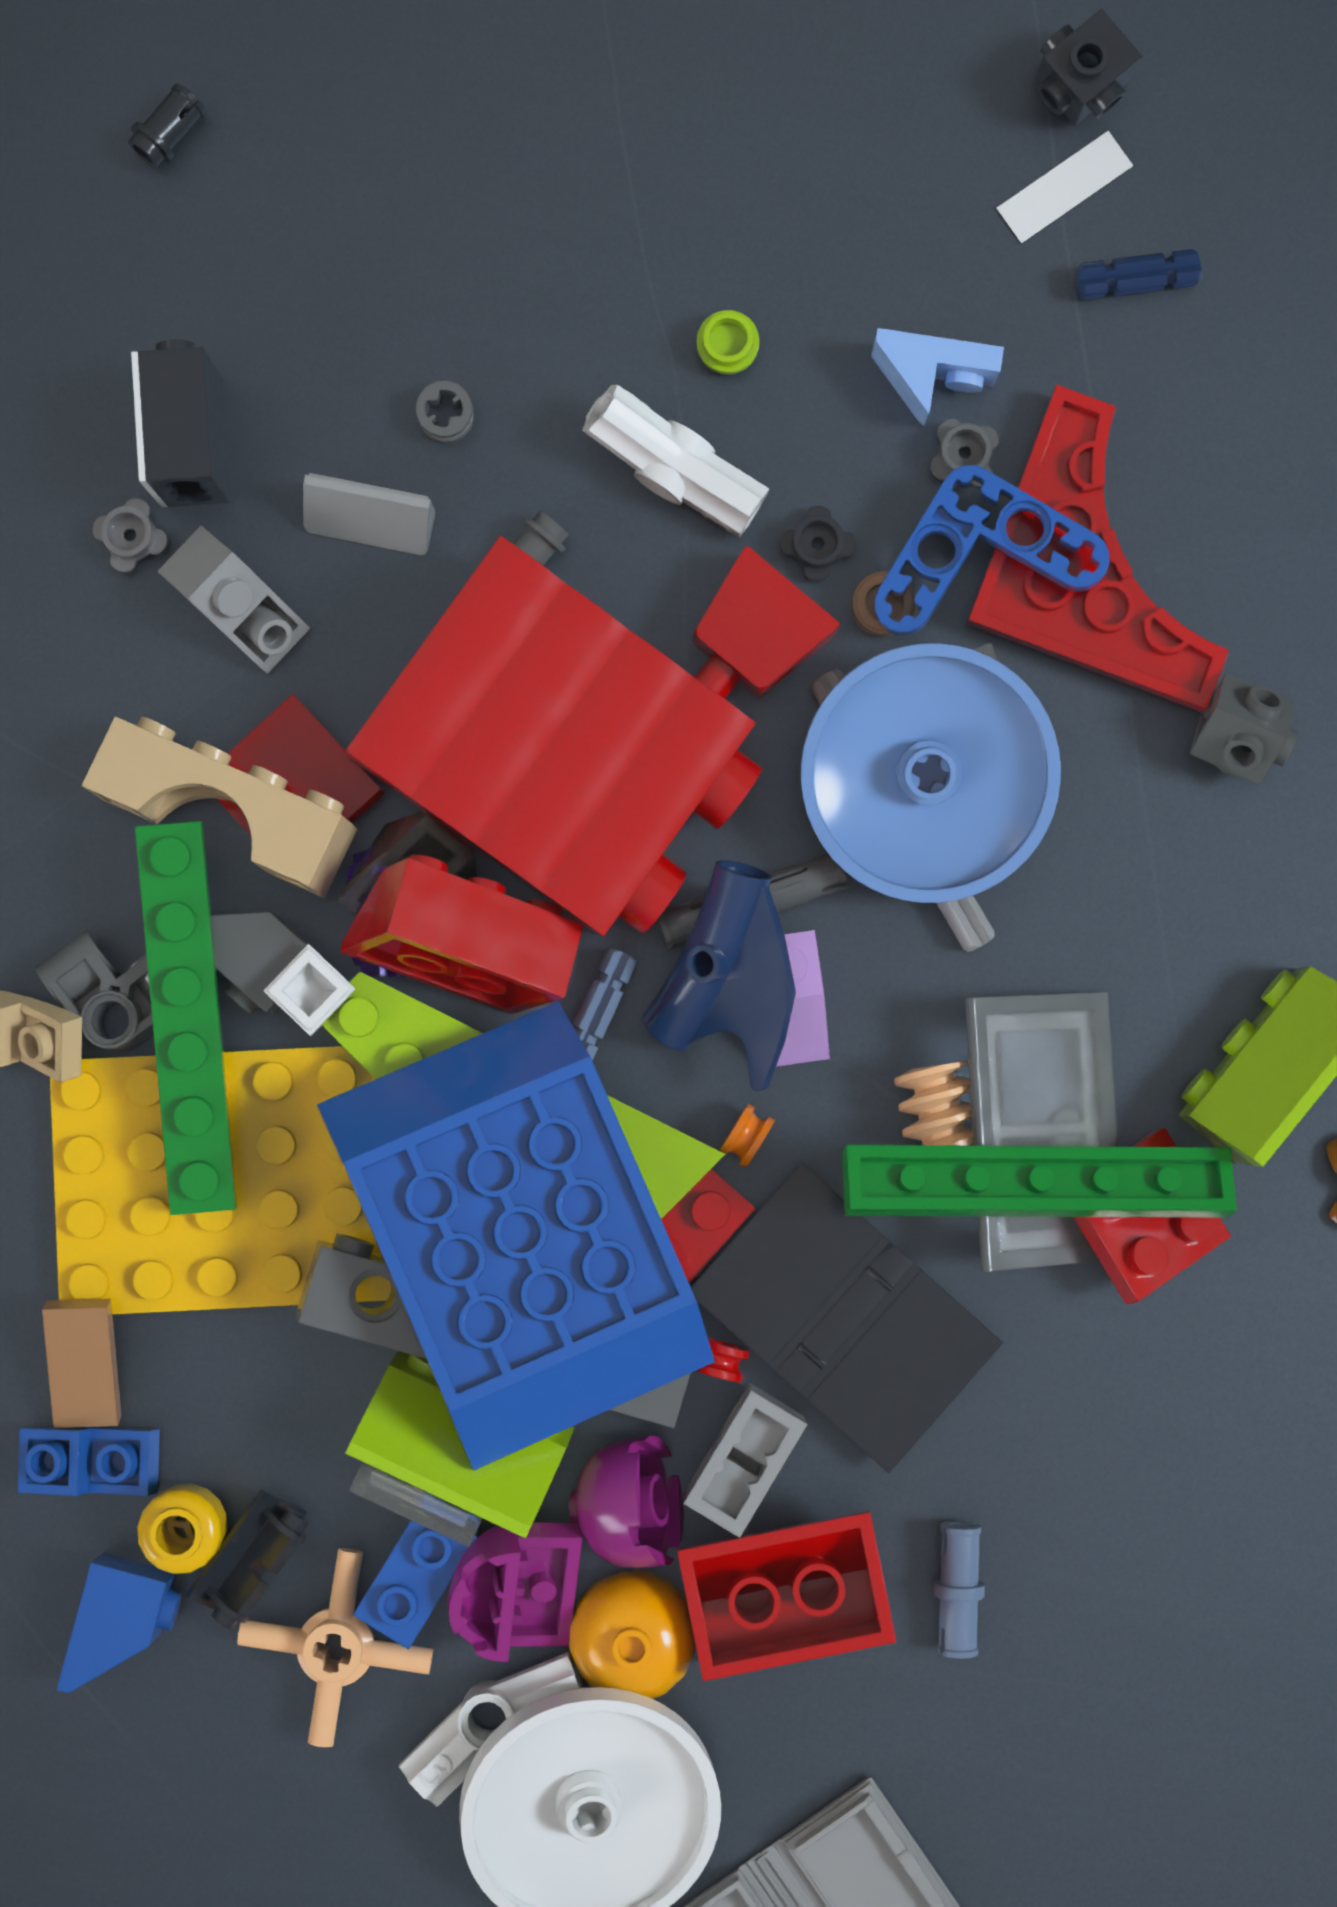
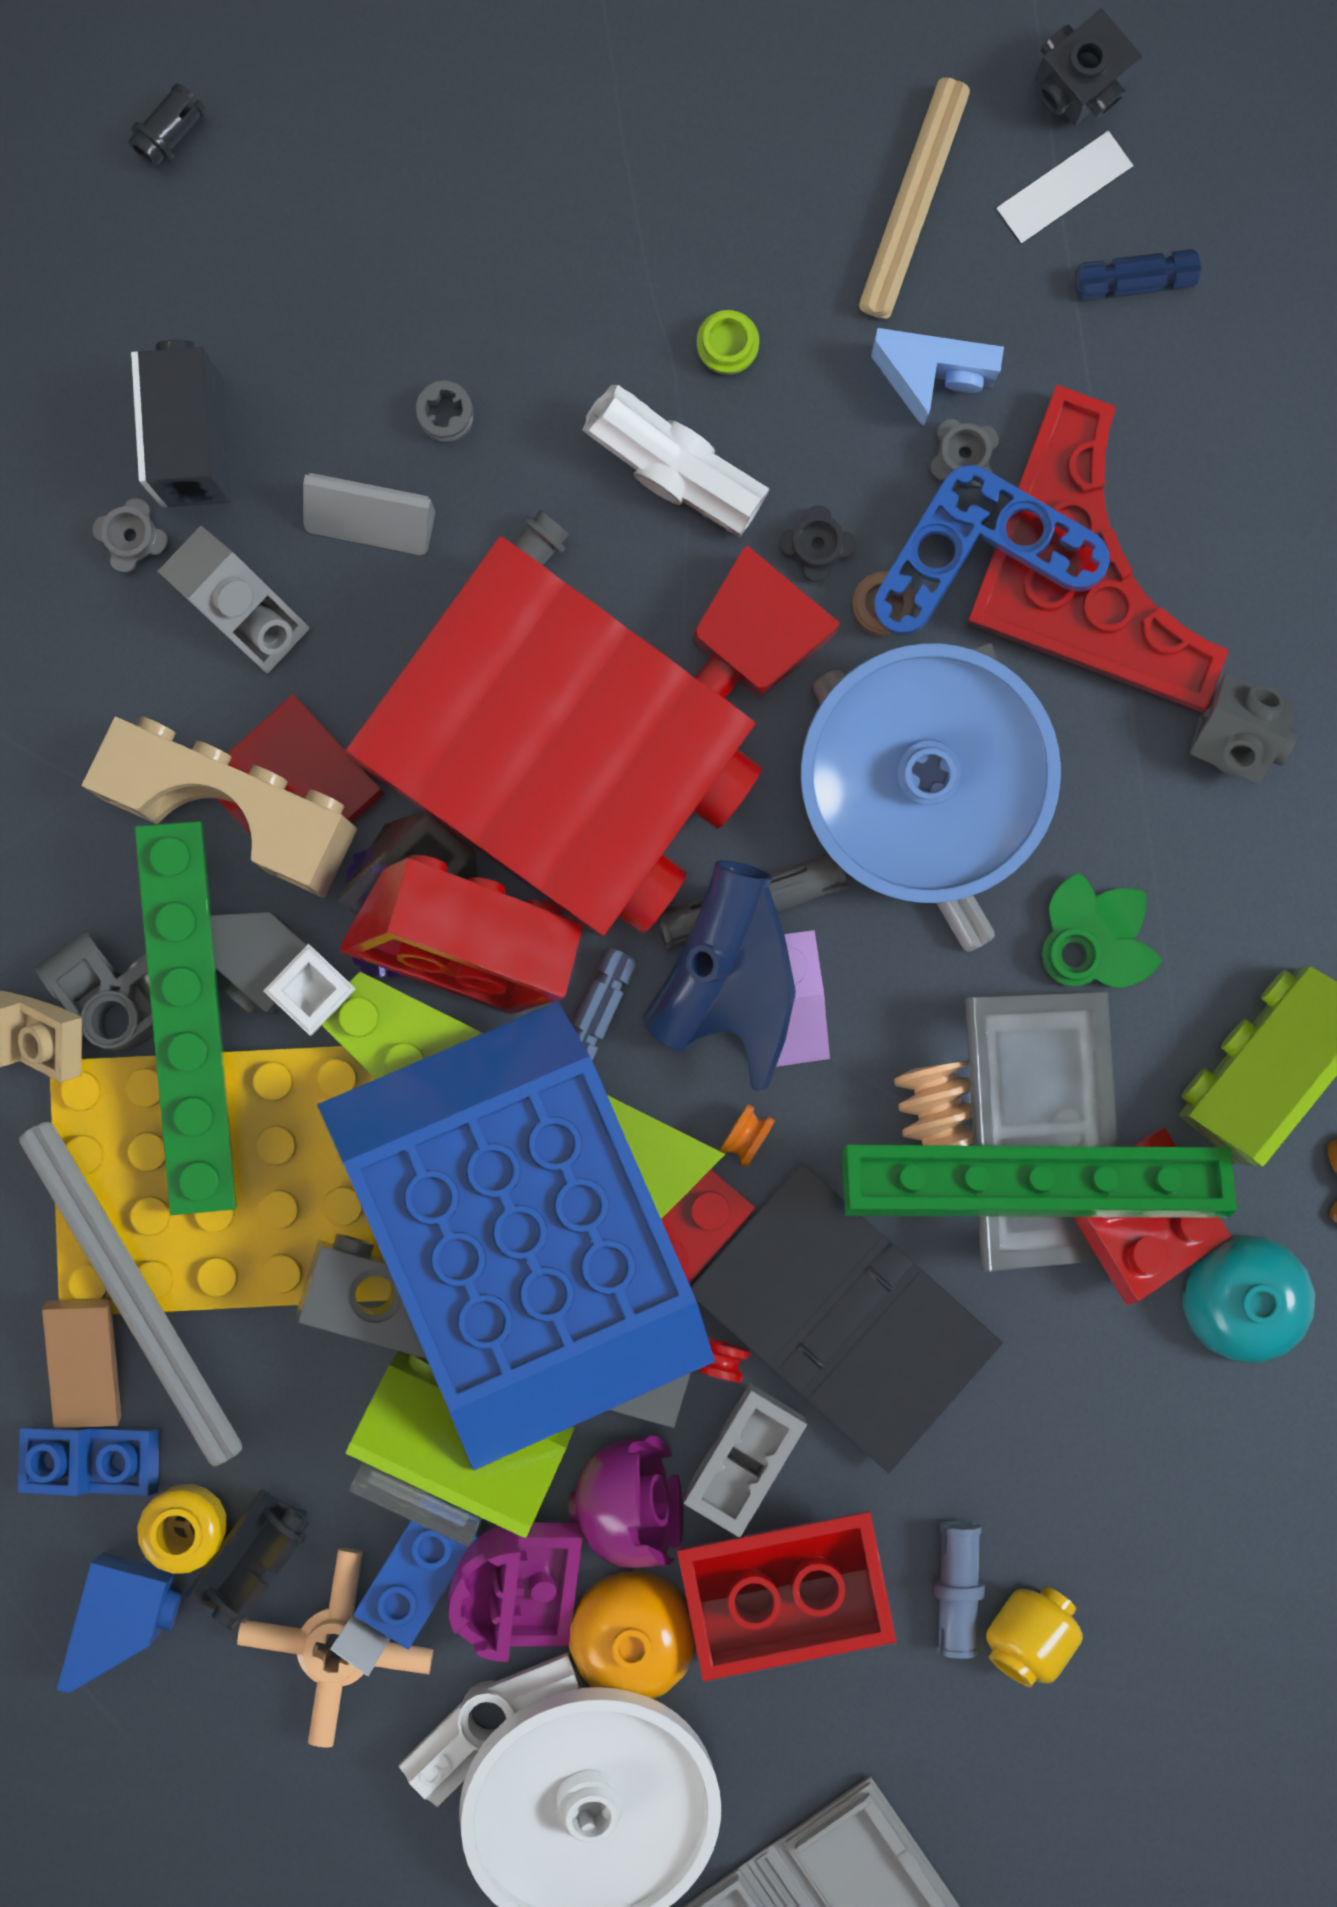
none -> light grey axle [19,1122,242,1466]
none -> white sticker [330,1603,390,1676]
none -> tan axle [859,77,970,319]
none -> yellow head [986,1586,1083,1688]
none -> green plate [1041,873,1162,989]
none -> teal cylinder [1182,1235,1315,1364]

